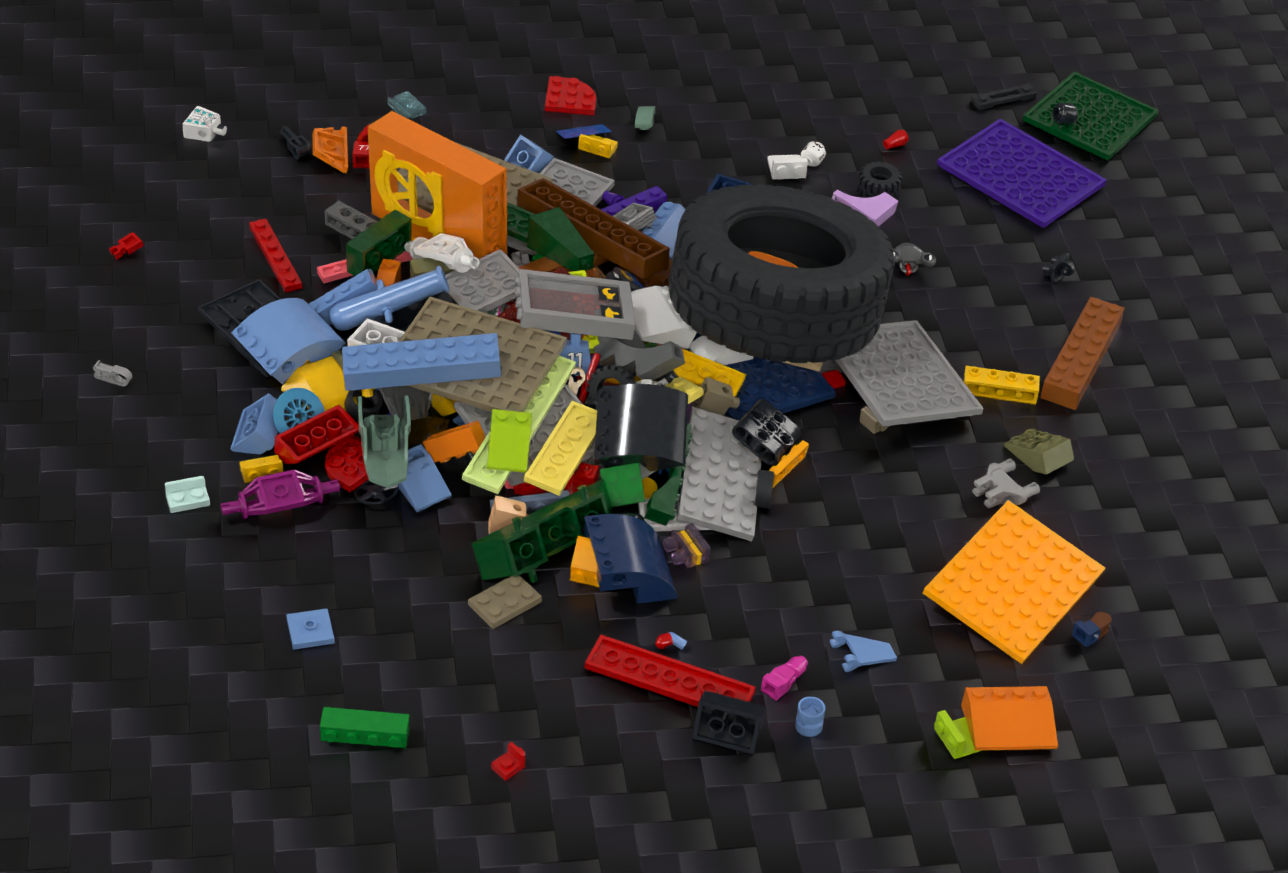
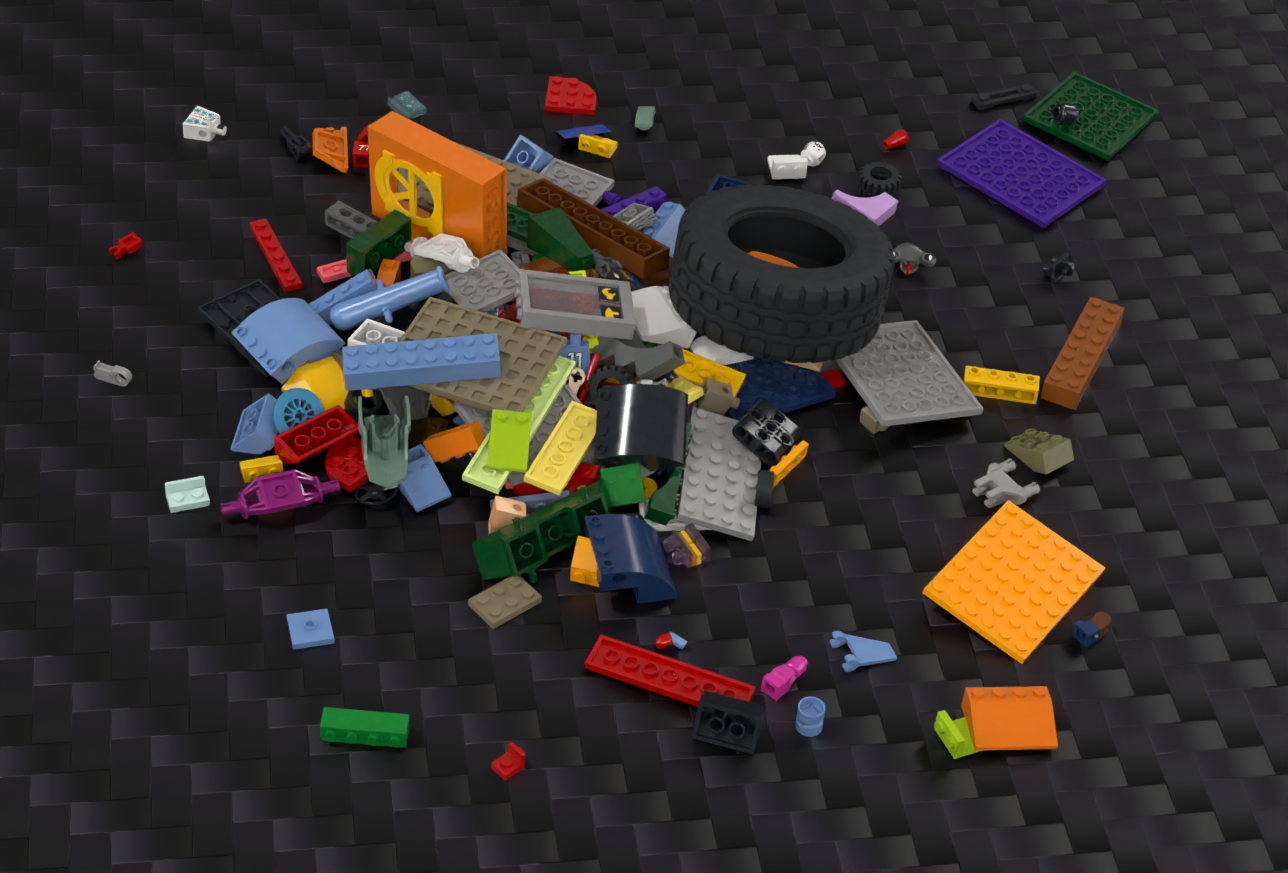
none -> dark grey connector [592,249,623,277]

